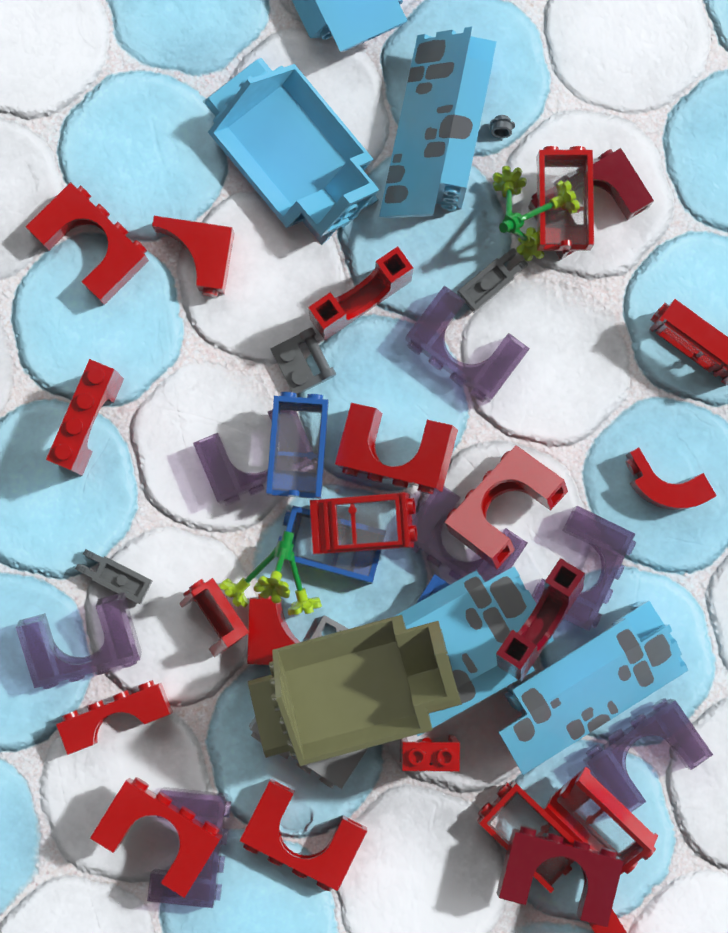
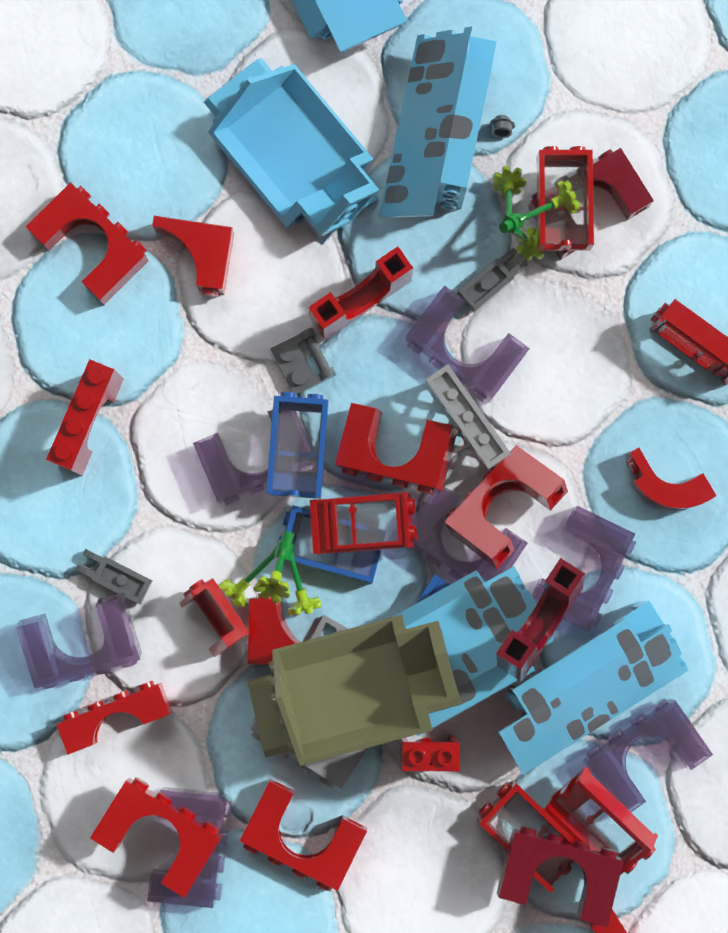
none -> light grey fence [425,364,511,470]

